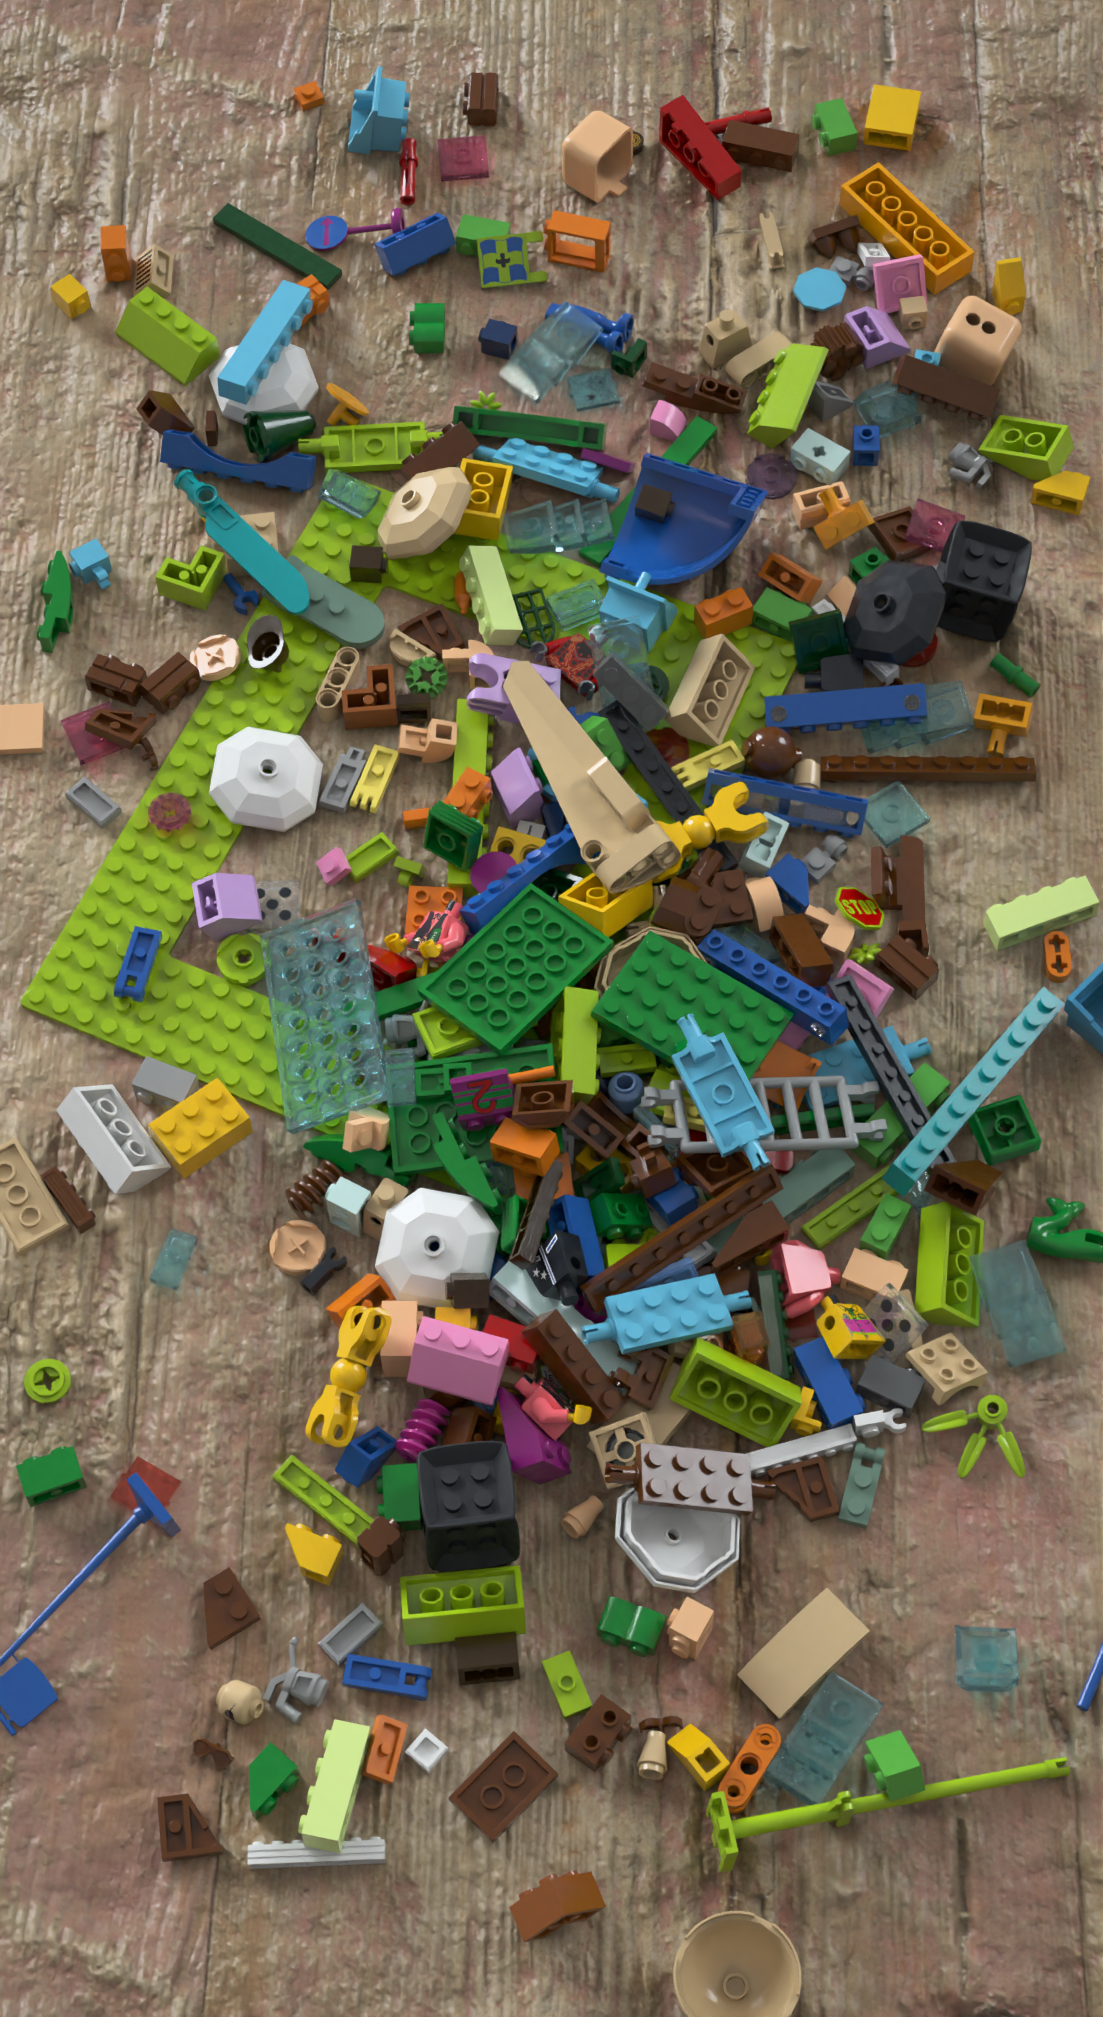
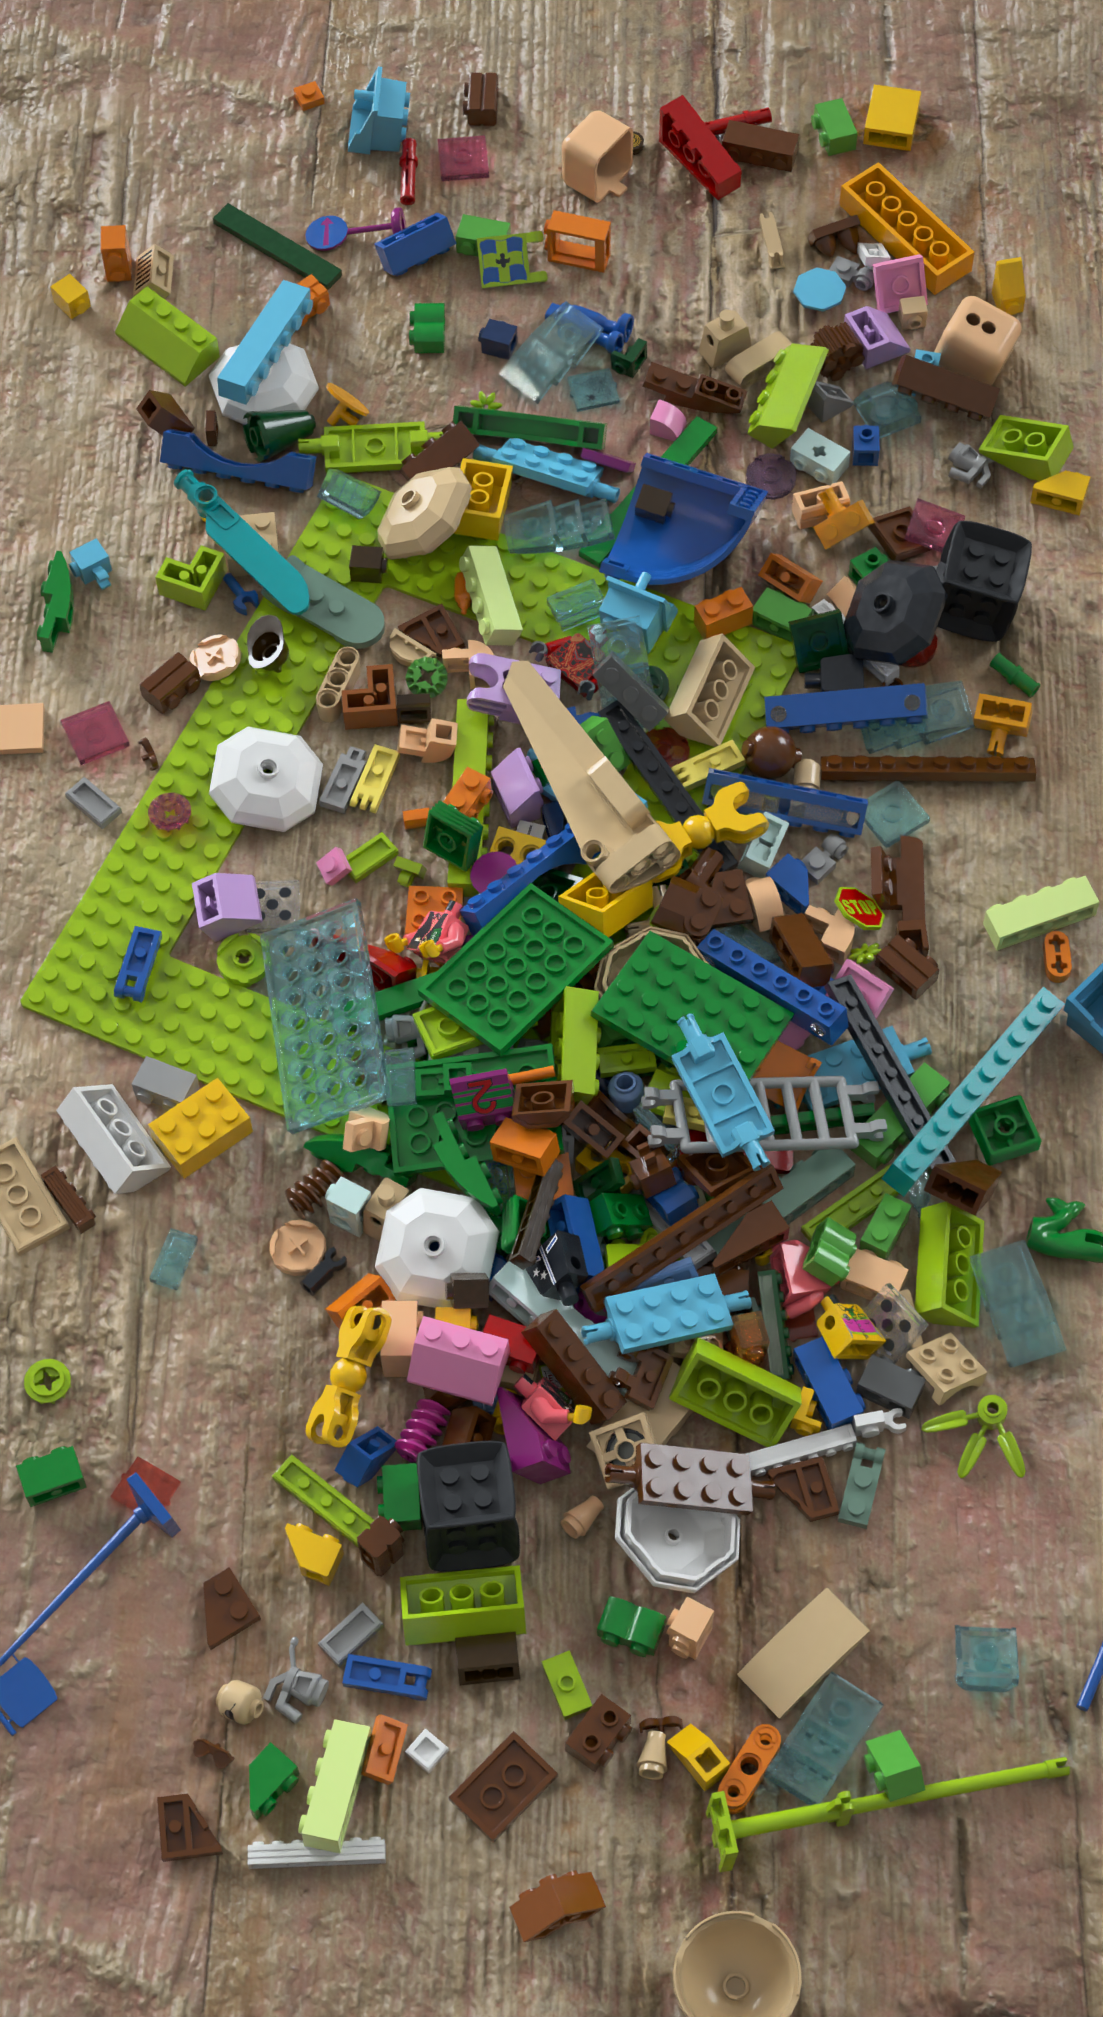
reddish brown brick [85,654,147,707] -> none
reddish brown wing [85,708,157,750] -> none
dark green window [512,588,555,650] -> none
none -> bright green brick [803,1217,857,1287]

